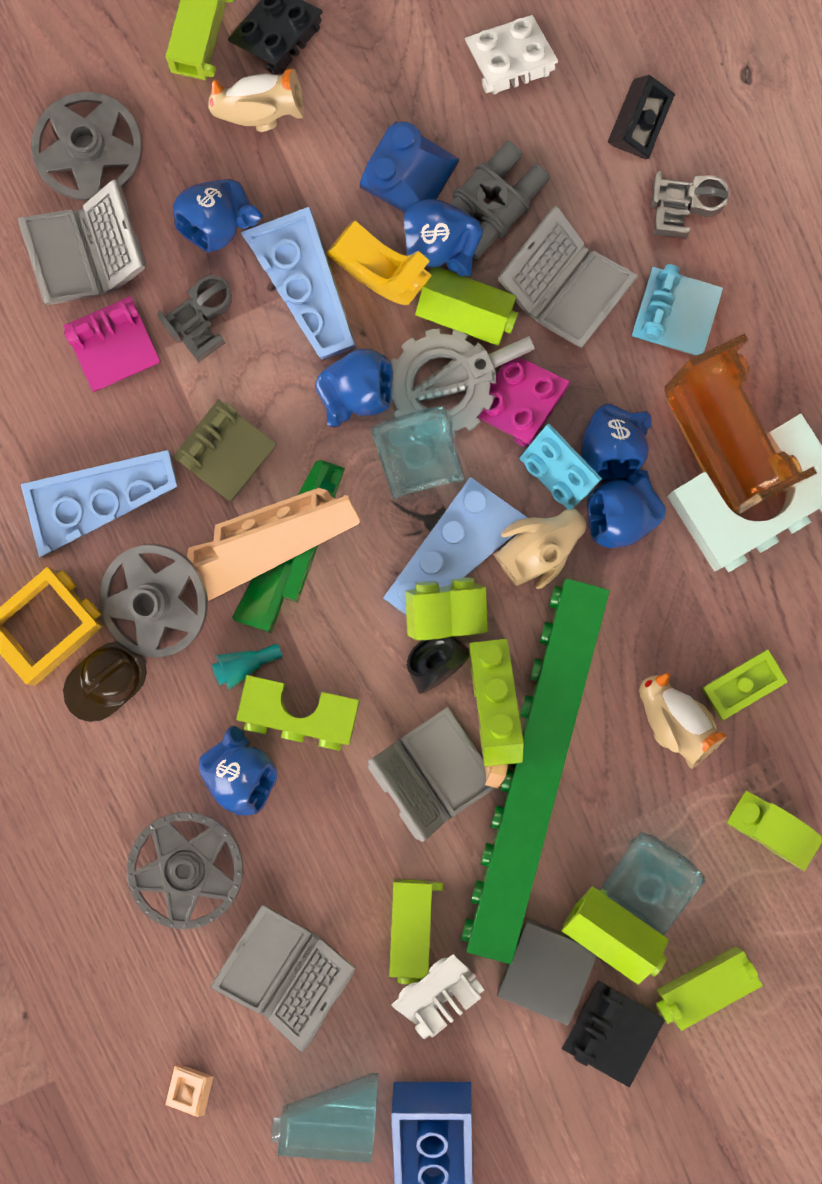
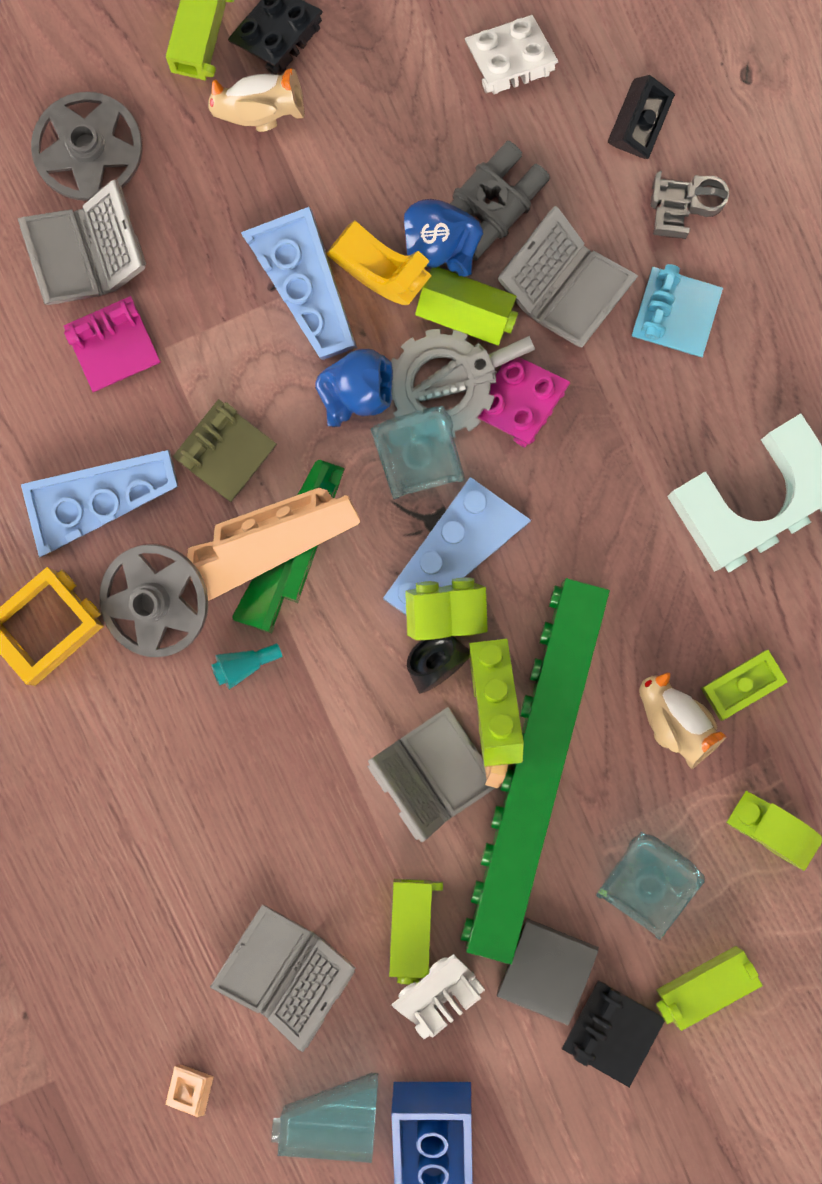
dark brown piece [63,642,147,722] -> none
flat silver wheel [127,812,243,929] -> none
dark grey piece [158,275,232,363] -> none
blue piece [173,179,263,252] -> none
blue piece [198,726,277,816] -> none
lime arch [236,675,360,751] -> none
blue slope [360,121,459,213] -> none
tan animal [493,509,587,589] -> none
medium azure hinge [519,423,602,510] -> none
lime brick [562,886,669,984] -> none
blue piece [580,403,652,481] -> none
blue piece [587,470,666,548] -> none
clear orange windscreen [664,333,817,515] -> none

